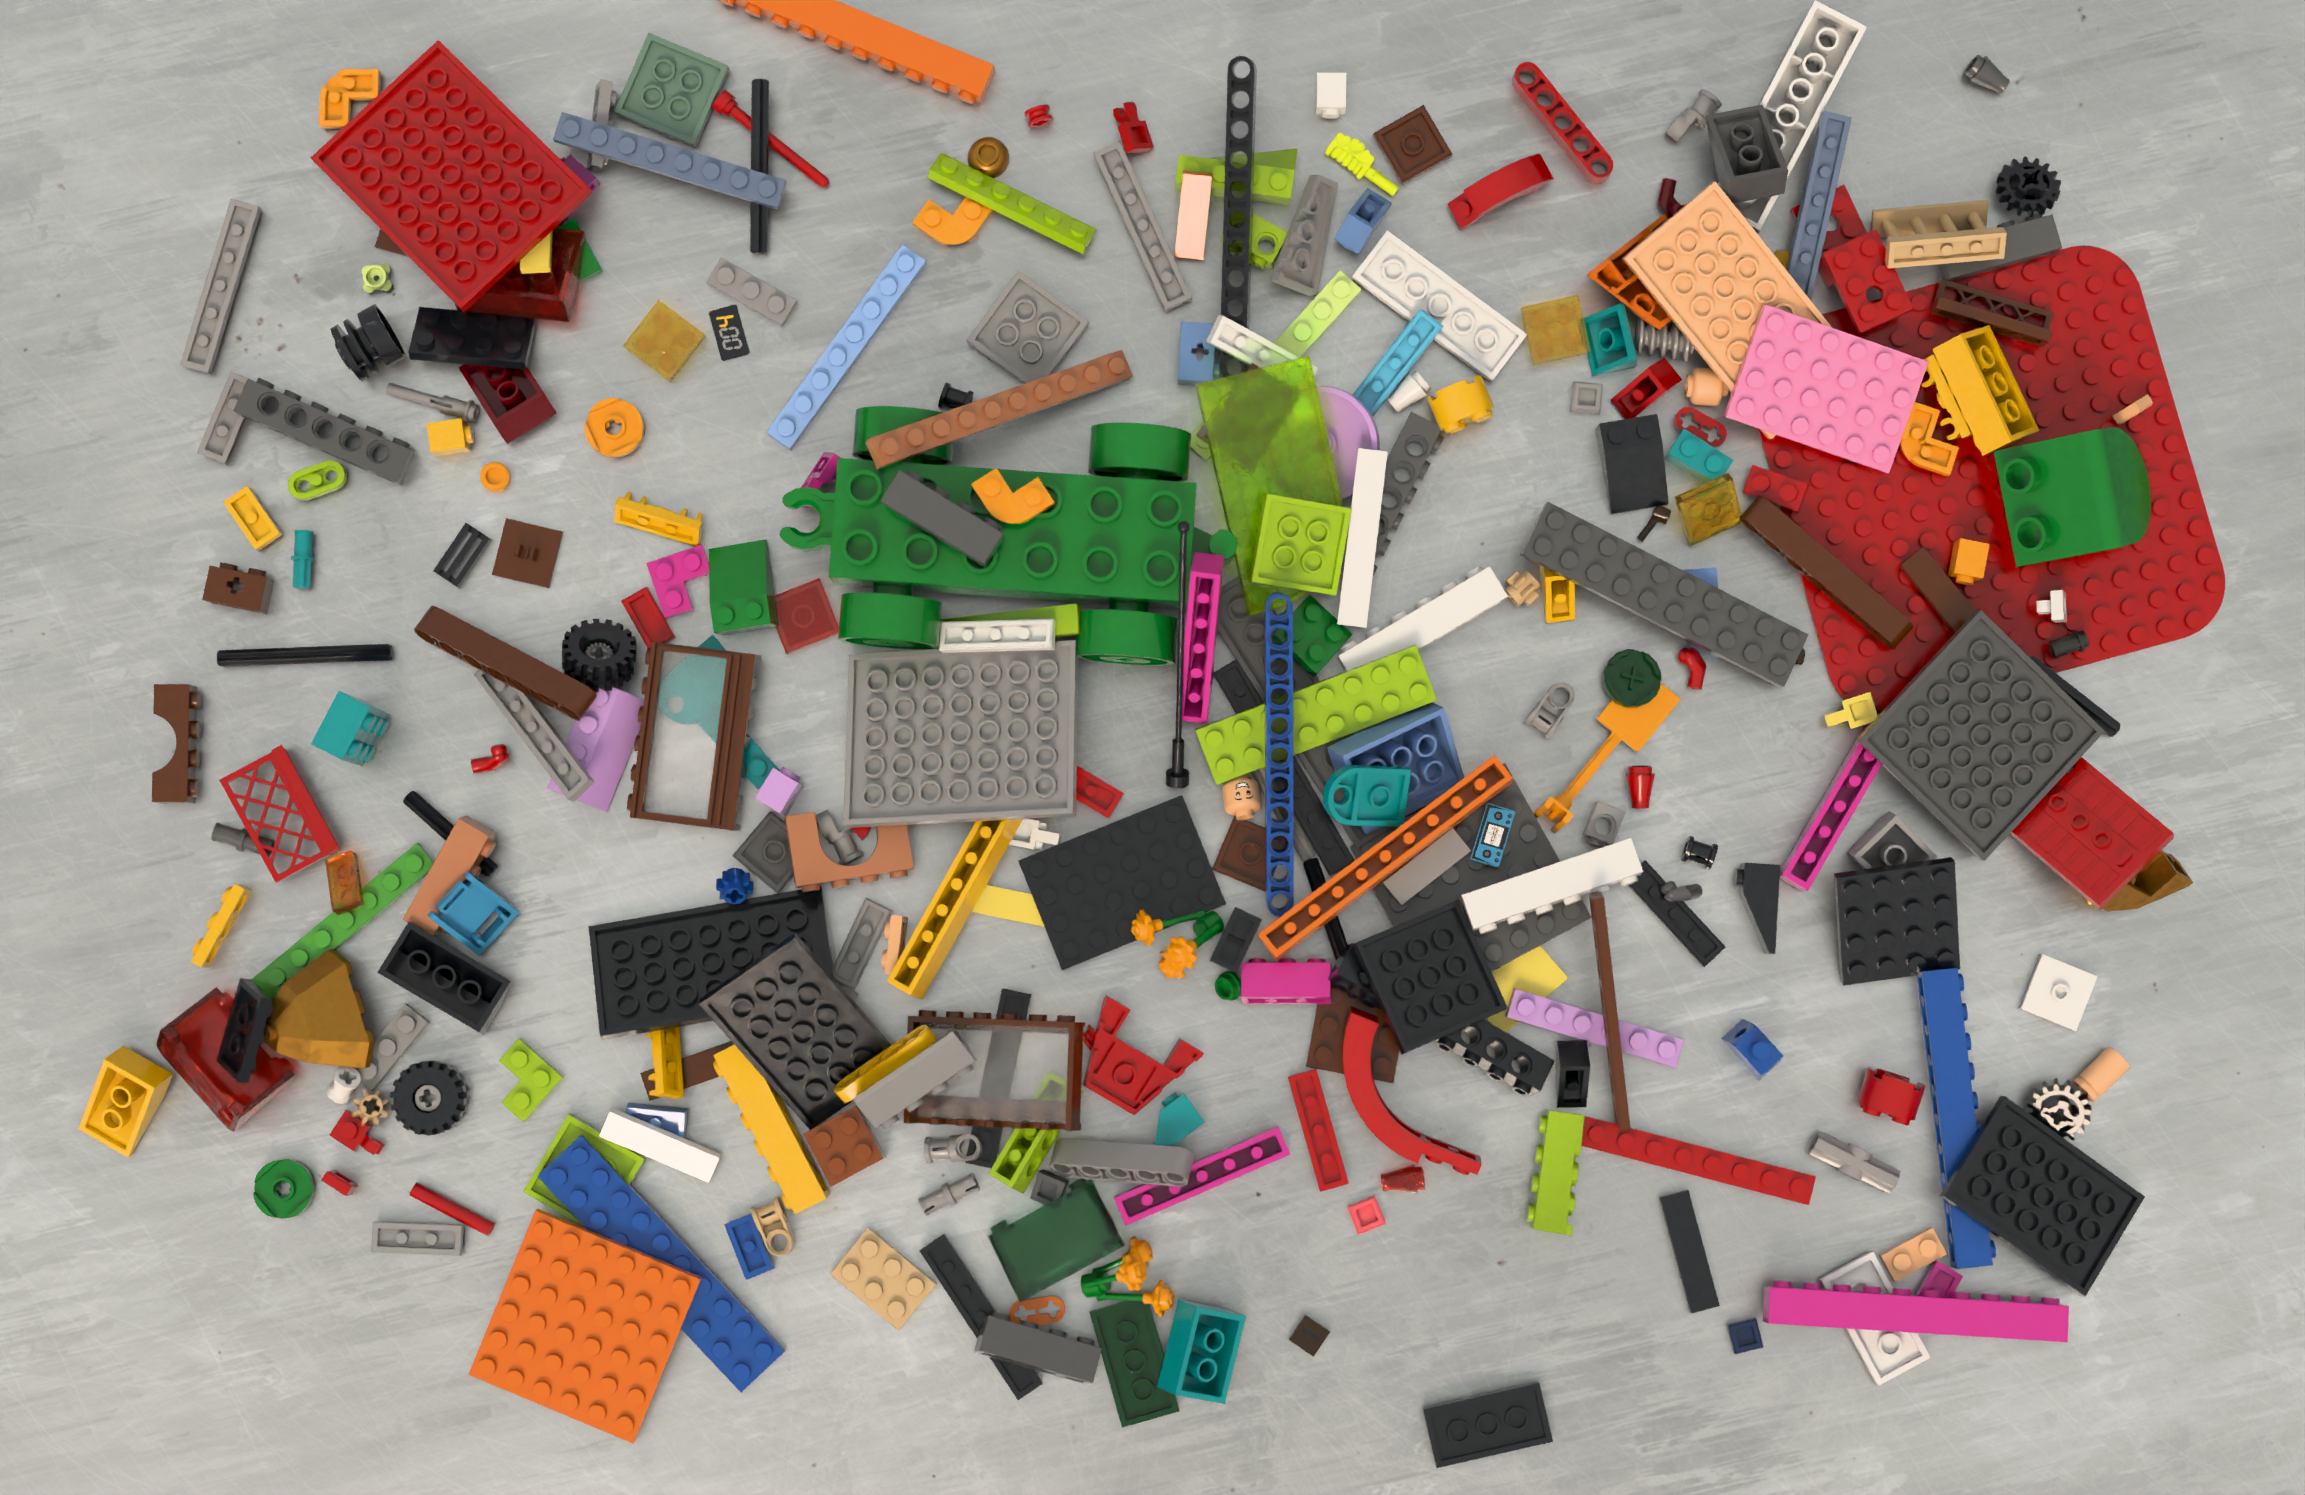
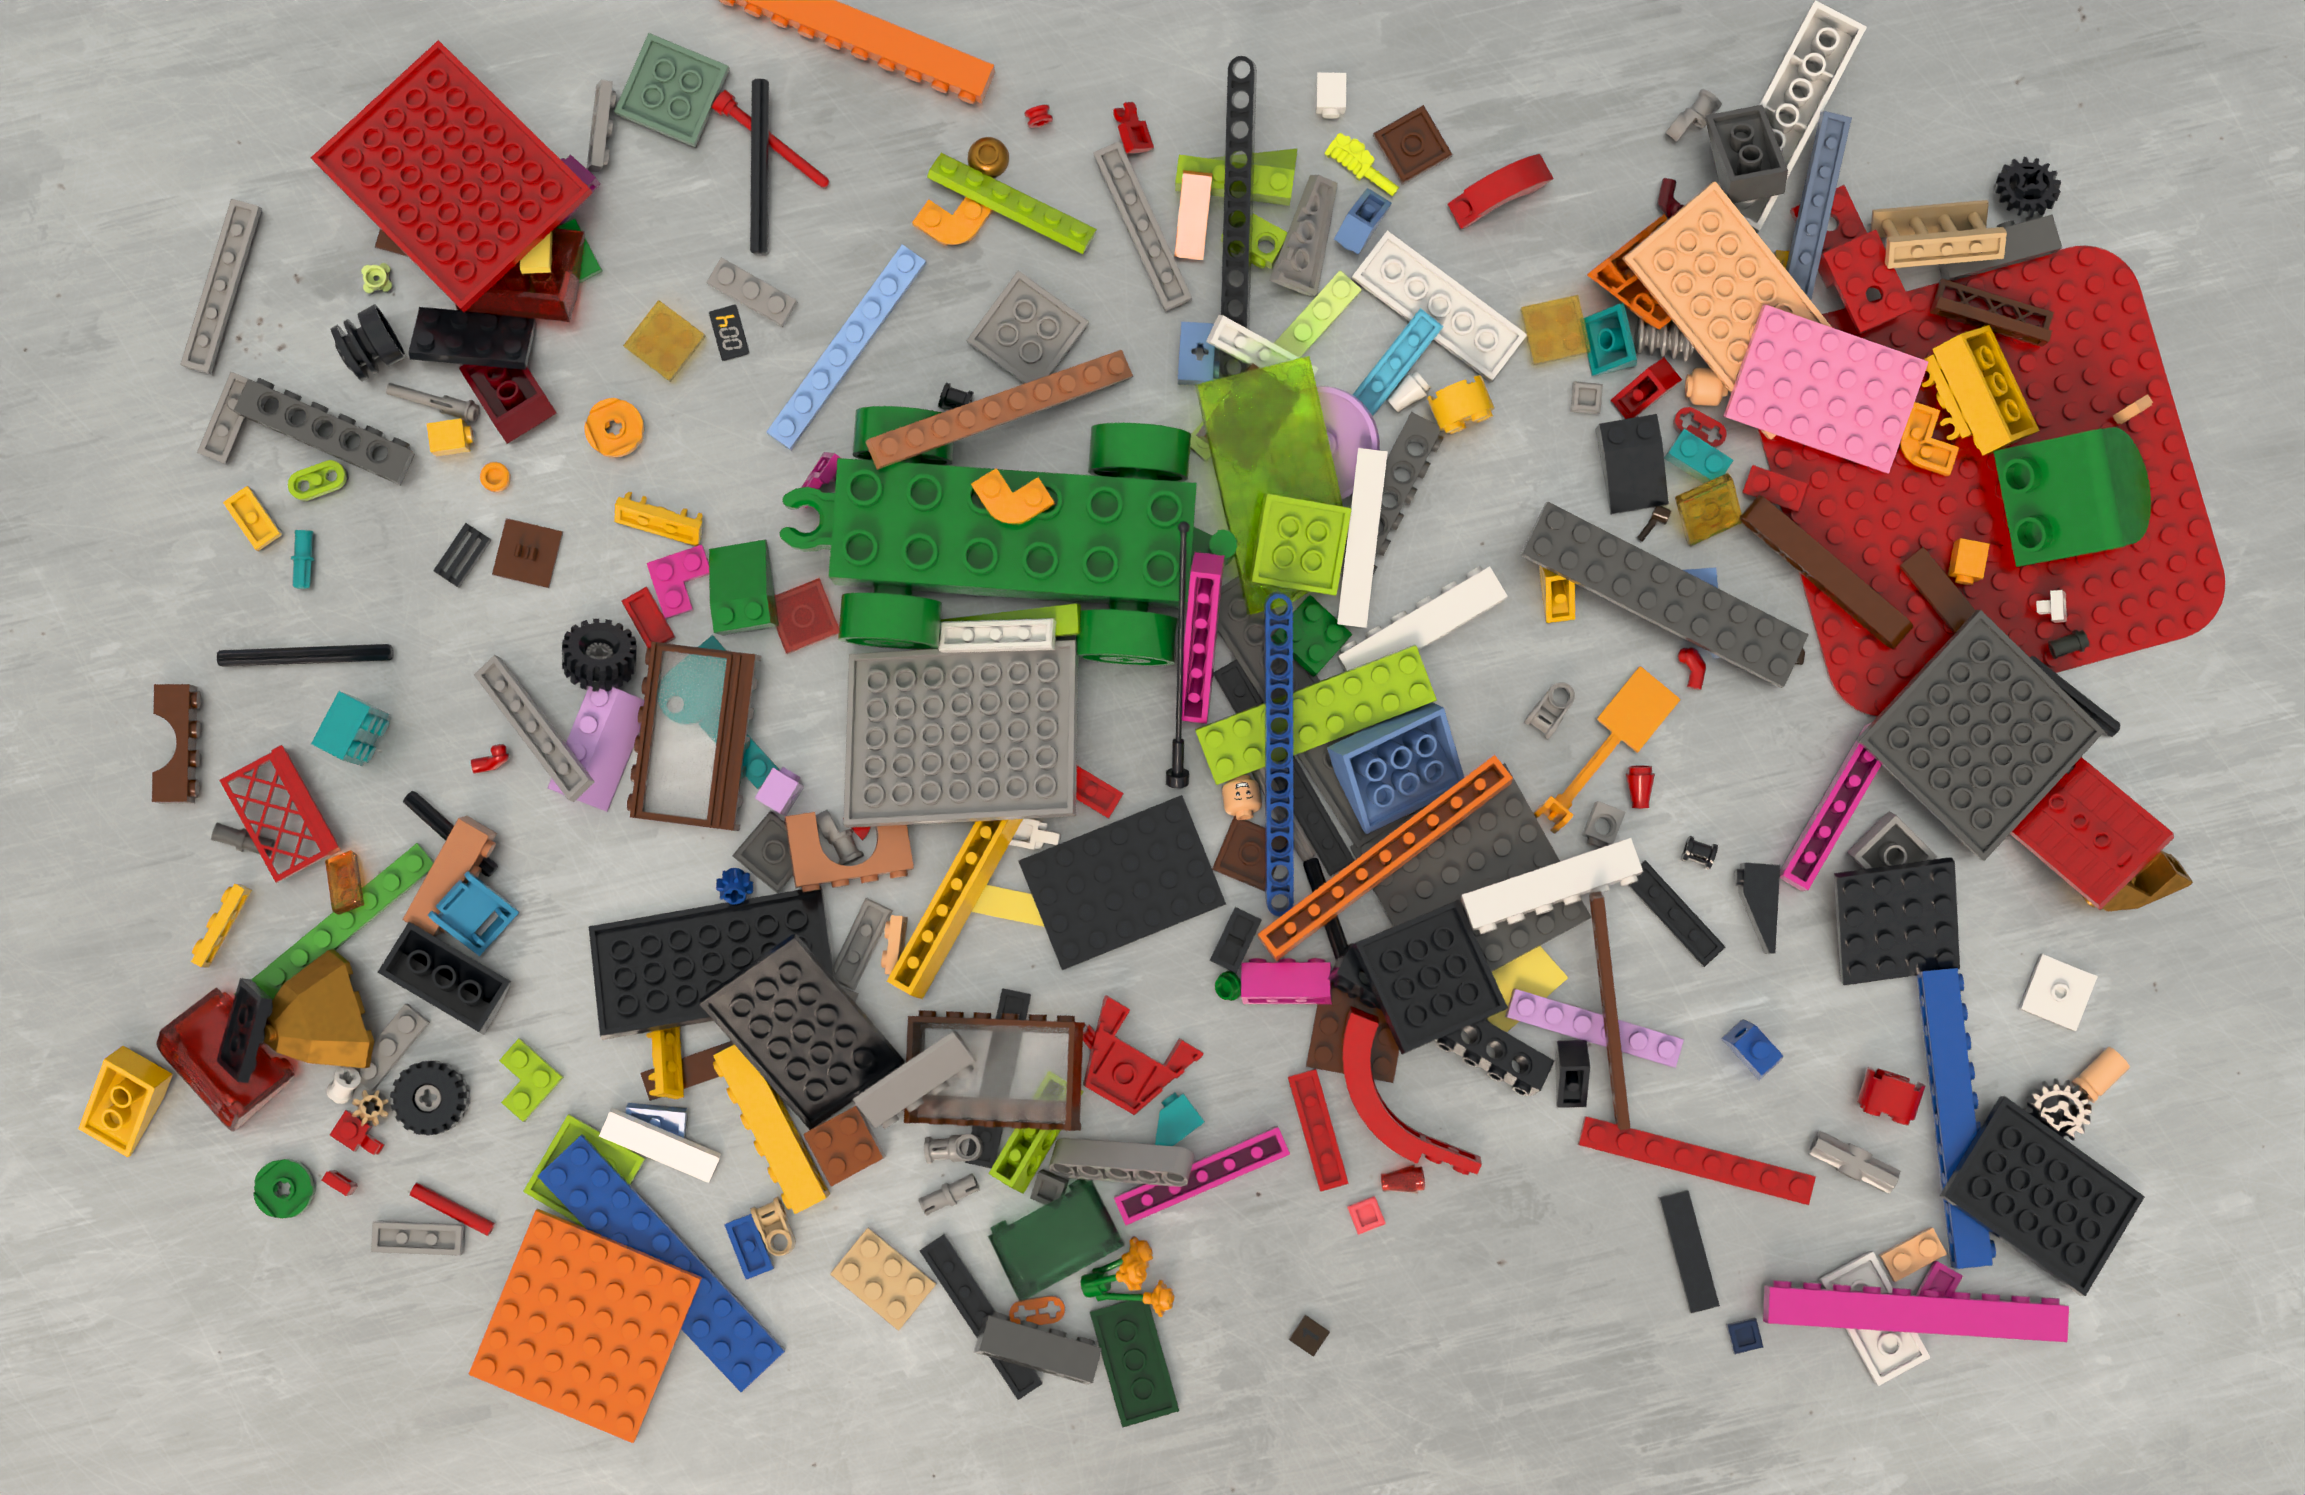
reddish brown brick [202,562,274,614] -> none
light orange plate [319,69,381,129] -> none
reddish brown beam [414,606,597,721] -> none
sand blue plate [553,112,787,210] -> none
yellow beam [834,1024,936,1103] -> none
dark grey brick [881,470,1004,567] -> none
light orange plant [1131,909,1224,979] -> none
teal brick [1157,1299,1246,1404] -> none
teal tile [1323,765,1411,827] -> none
light grey tile [1383,828,1471,906] -> none
black plate [1423,1382,1553,1468] -> none
tile [1470,803,1516,868] -> none
tan gear [1505,571,1540,607] -> none
red beam [1512,62,1613,184] -> none
lime wedge [1526,1110,1584,1236] -> none
dark green tile [1602,649,1661,708] -> none
dark grey arm [1661,881,1703,902] -> none
light yellow plate [1825,692,1878,729] -> none
dark grey cone [1964,54,2010,94] -> none

